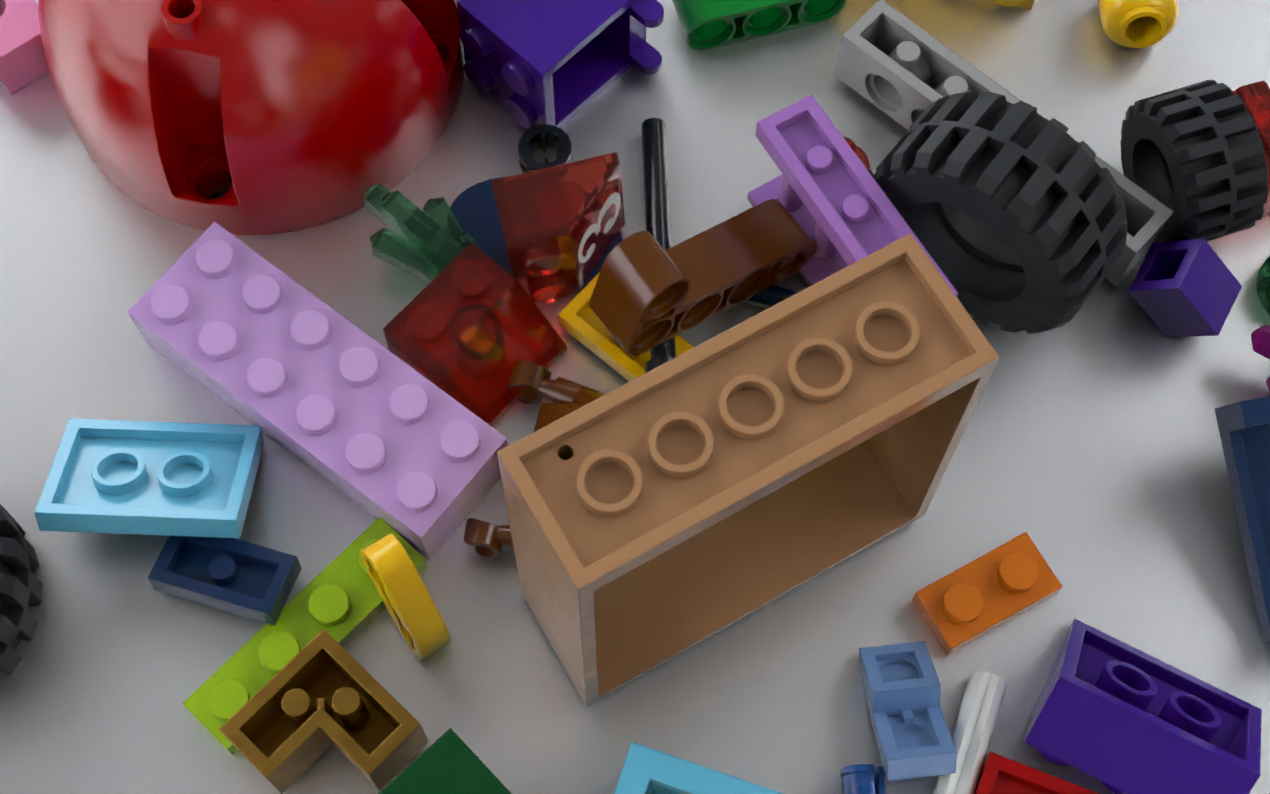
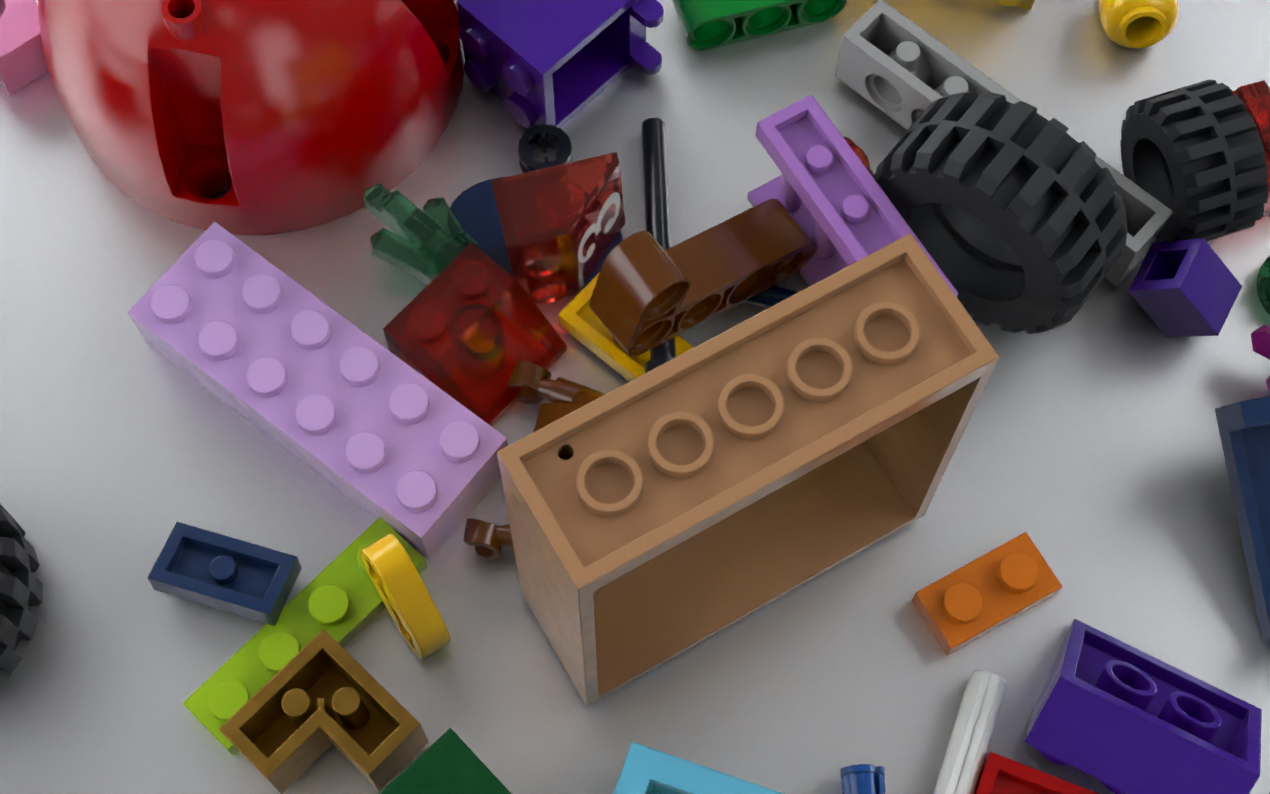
medium azure plate [34,418,264,538] -> none
medium blue slope [859,641,957,781] -> none

